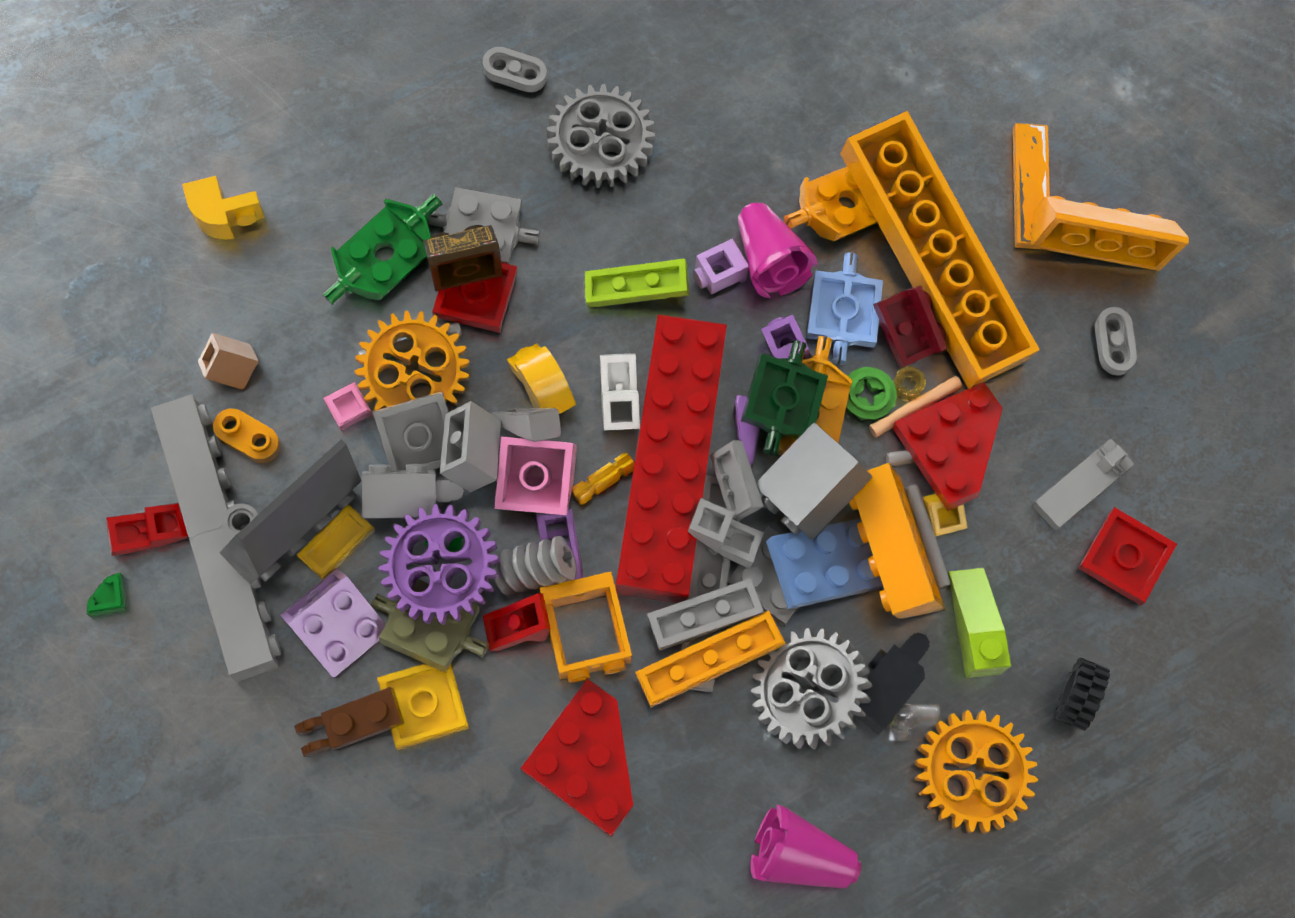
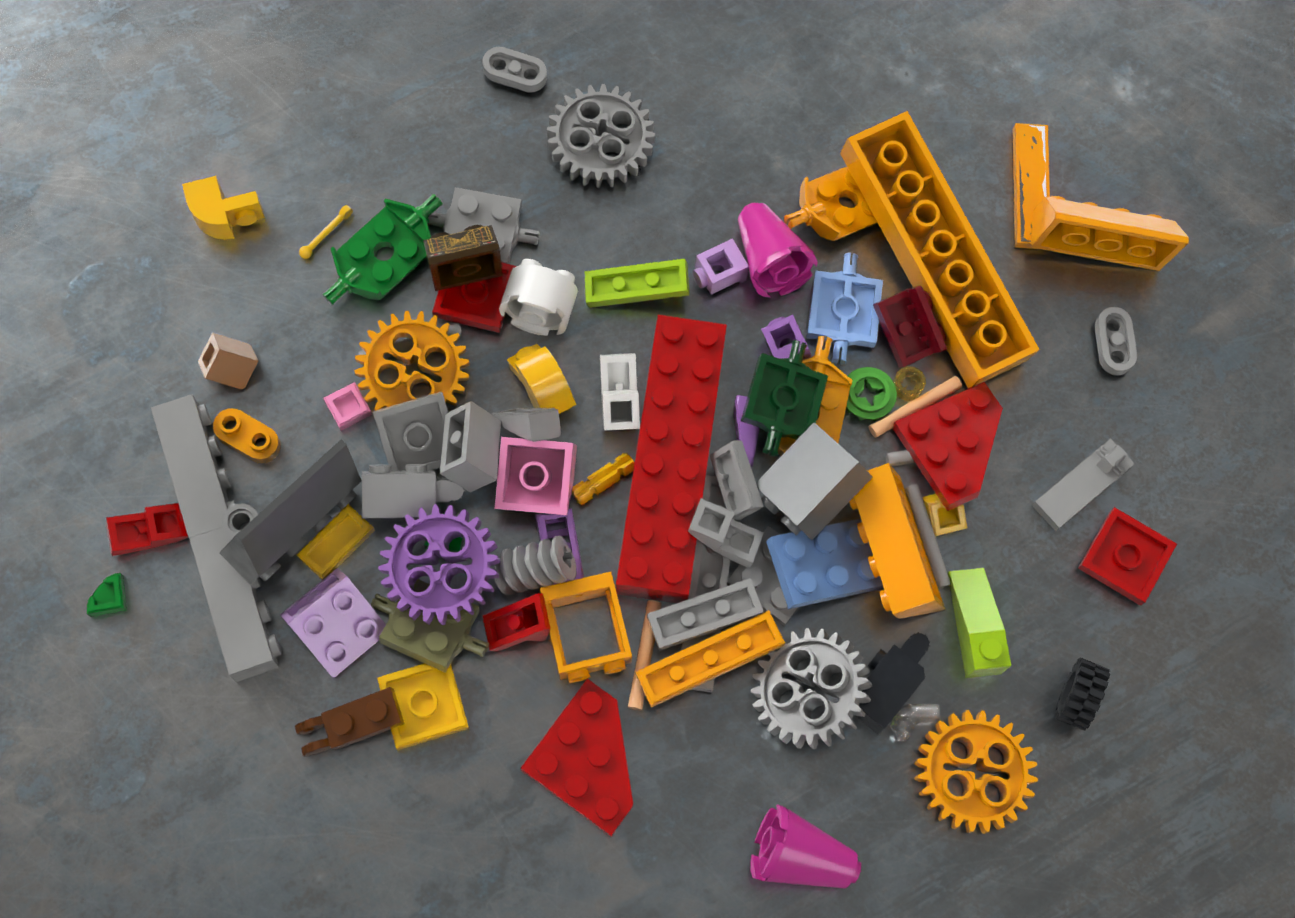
none -> yellow hinge [299,205,353,259]
none -> white brick [499,259,578,336]
none -> light nougat bar [628,600,662,711]

